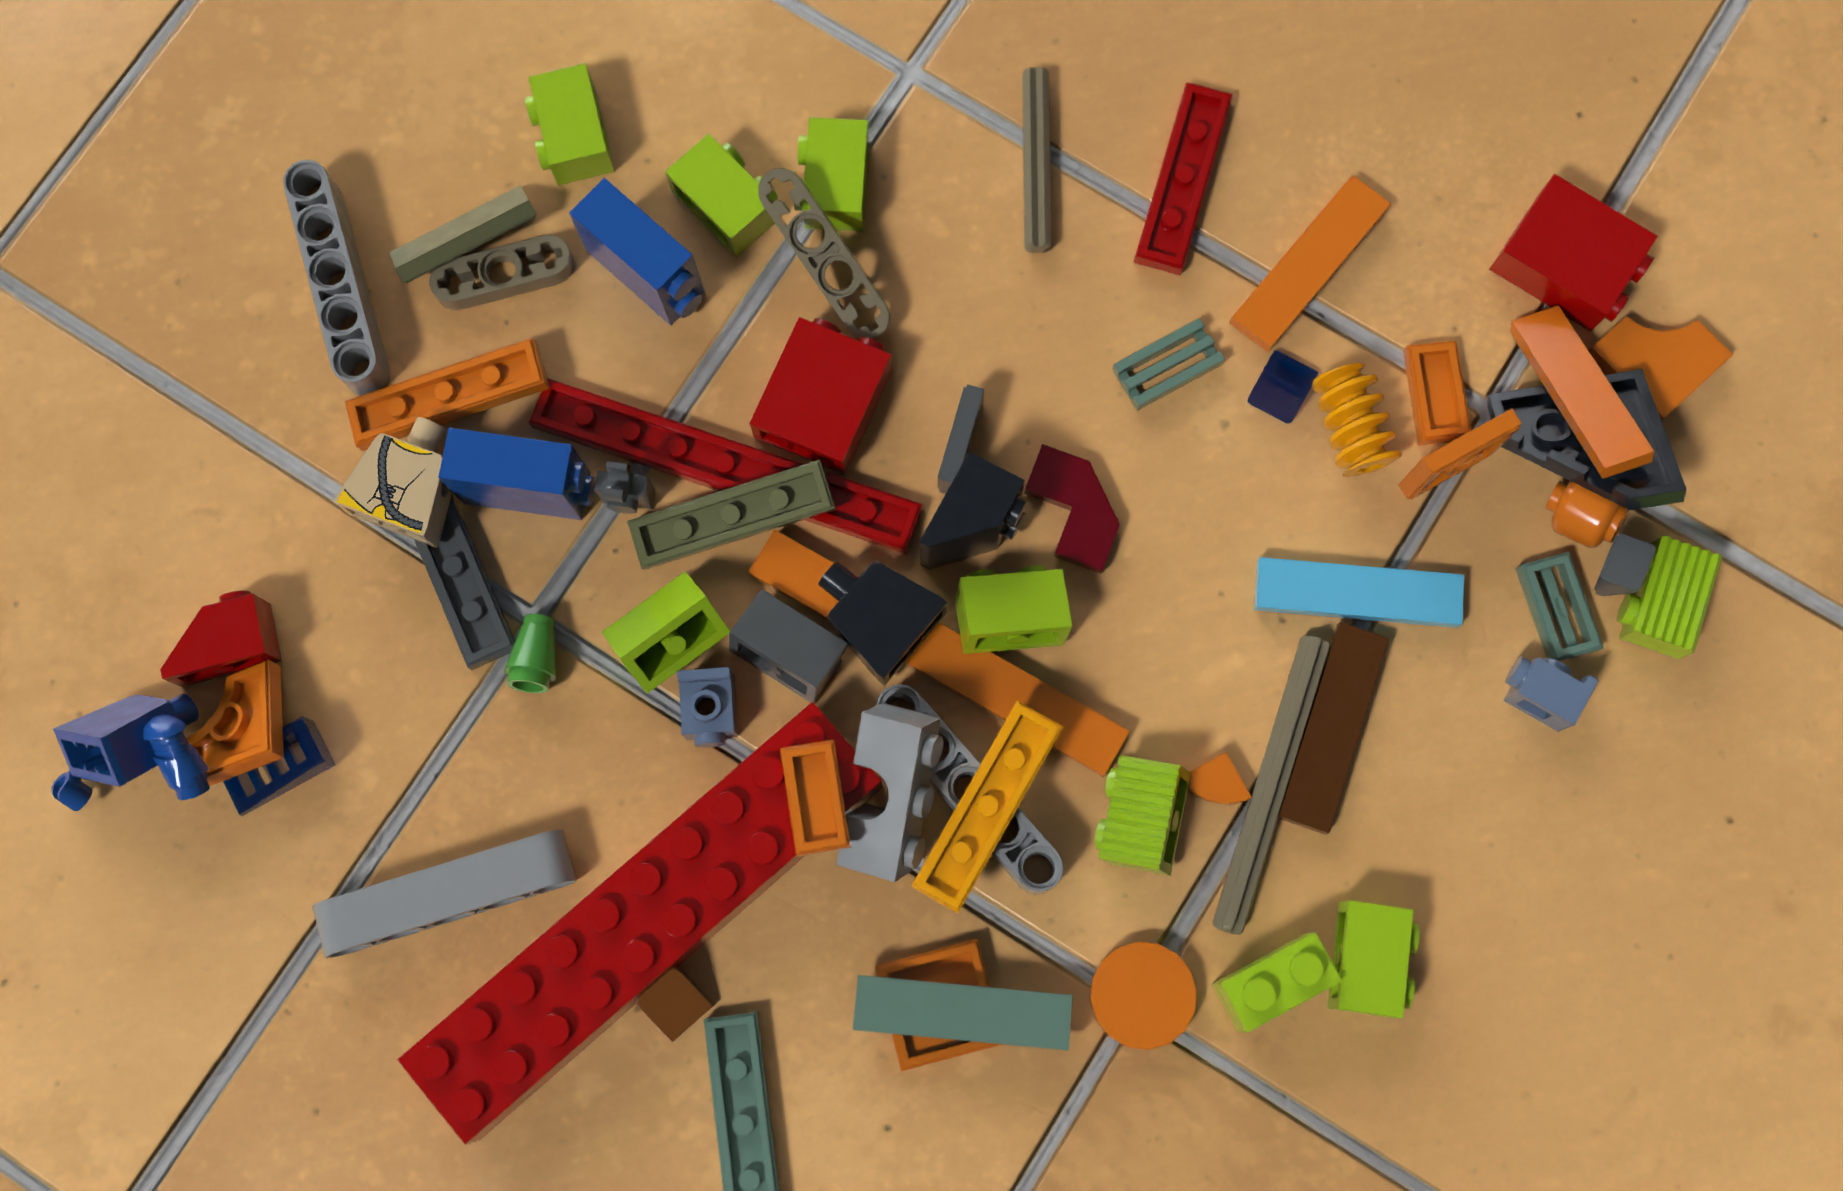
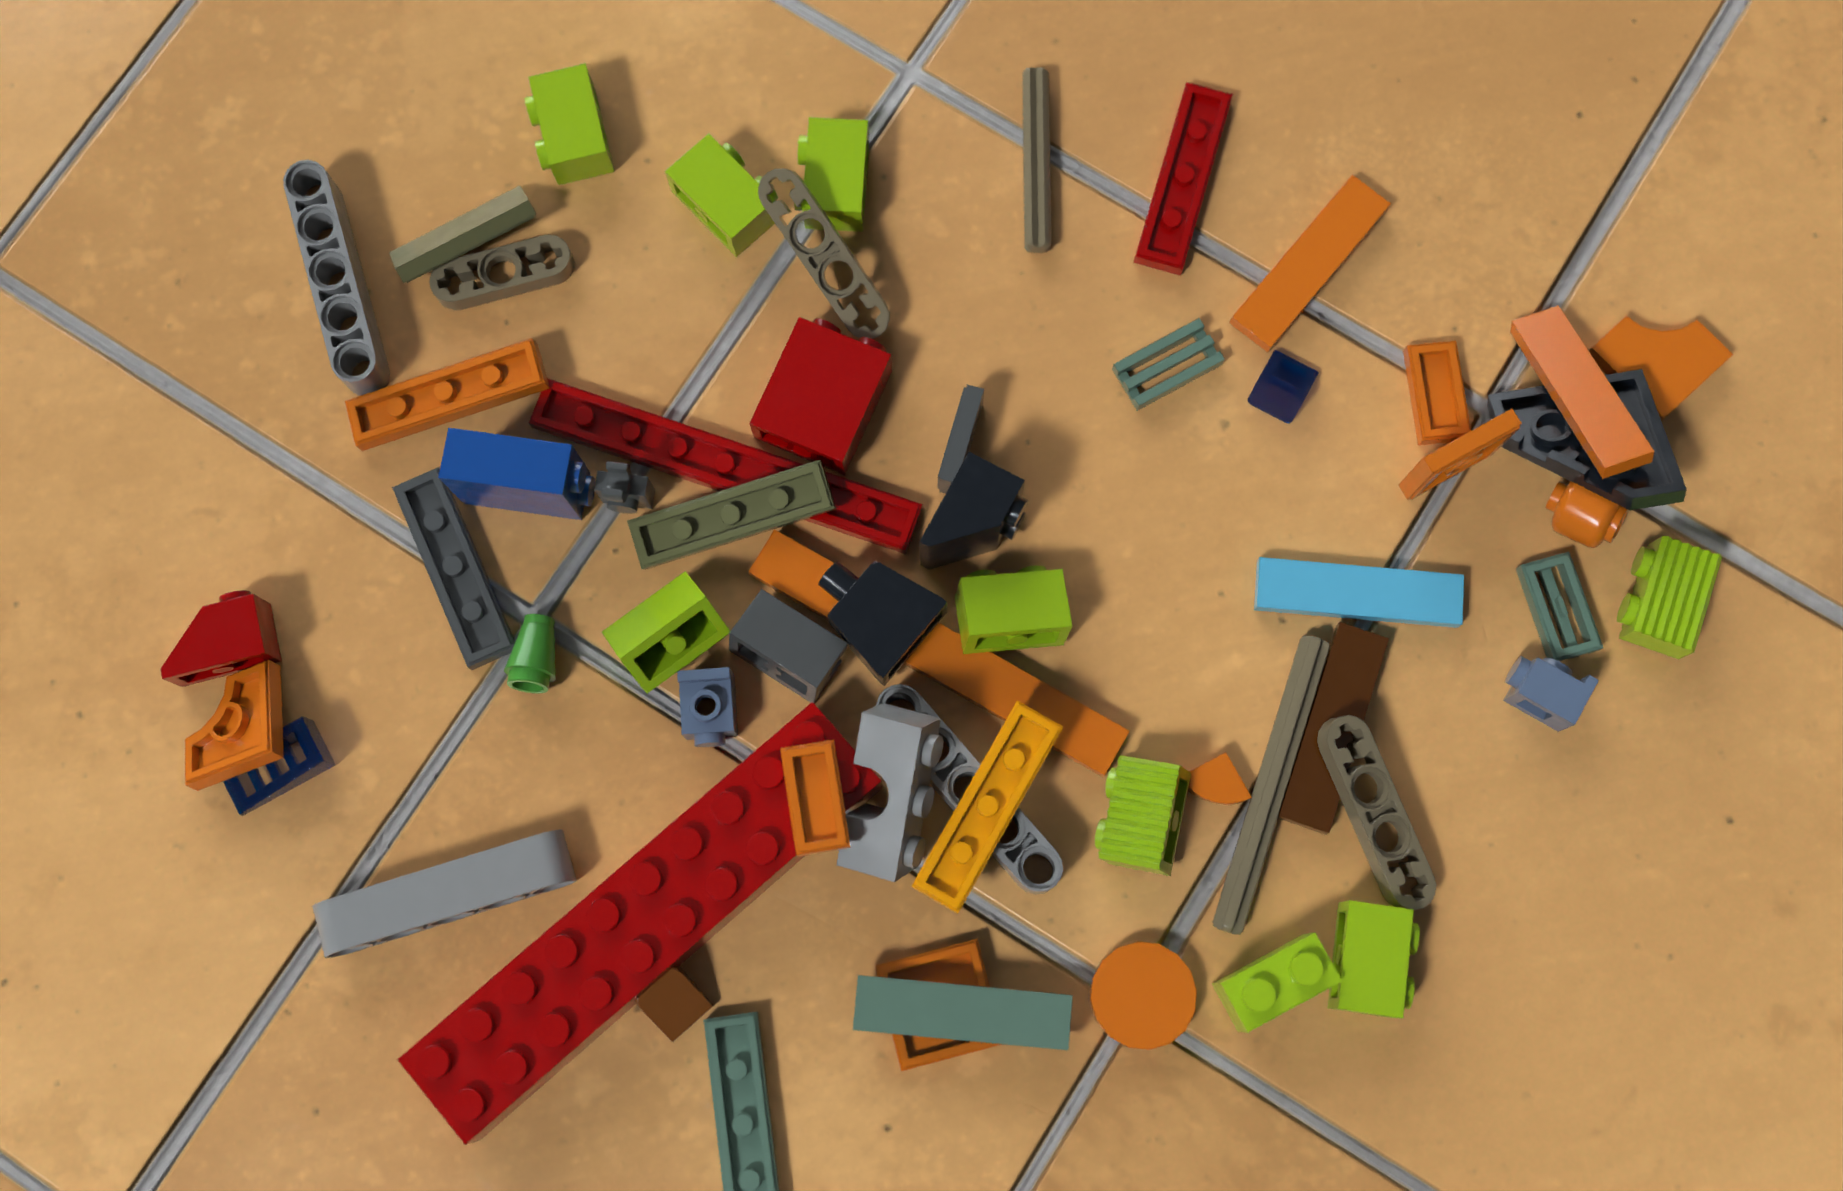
blue torso [51,693,210,811] -> none
tan torso [334,417,452,548] -> none
blue brick [569,178,705,326] -> none
dark red tile [1024,444,1120,574] -> none
light orange piece [1312,363,1402,477] -> none
red brick [1489,173,1658,332] -> none
dark grey slope [1594,533,1656,596] -> none
none -> dark tan beam [1317,715,1436,910]

